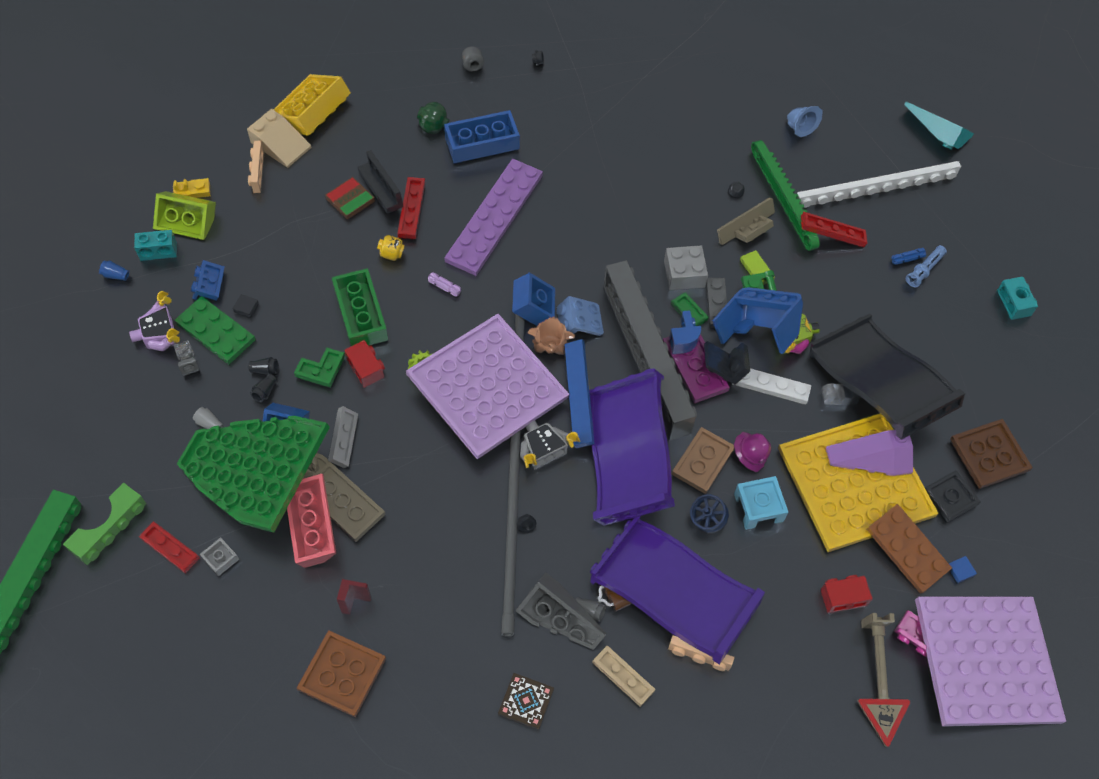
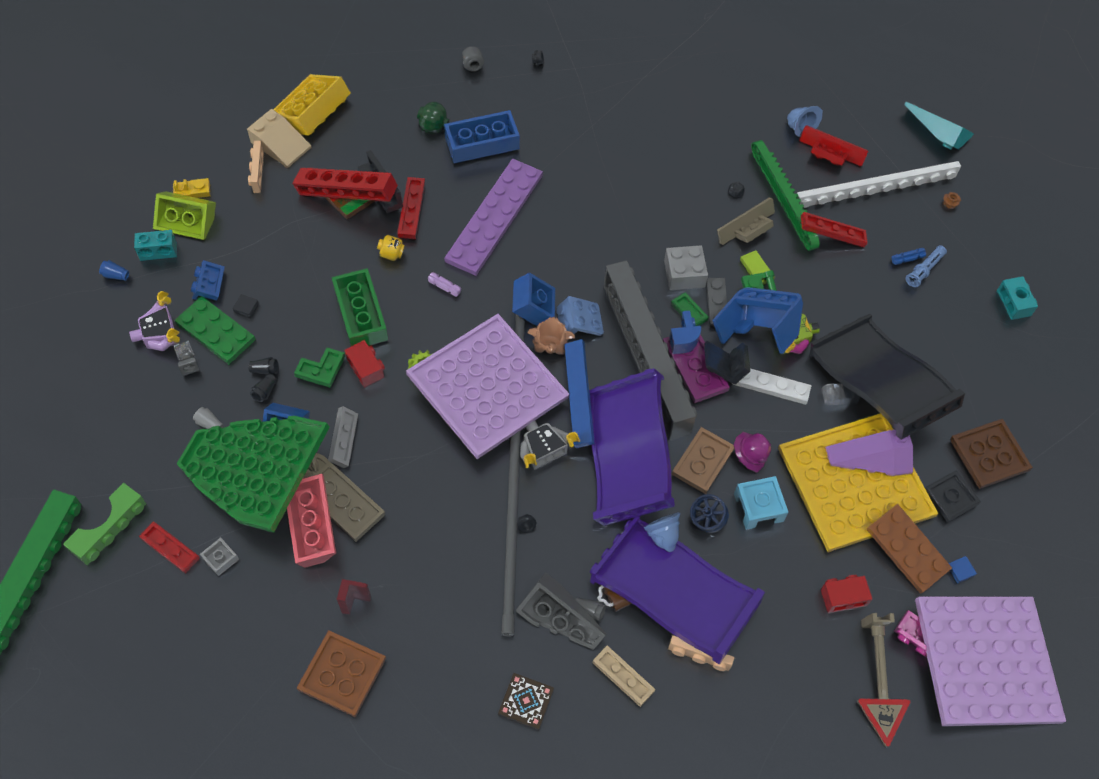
none -> red brick [292,168,398,202]
none -> medium blue piece [644,512,680,552]
none -> red bracket [800,125,868,166]
none -> dark orange plate [944,192,961,208]

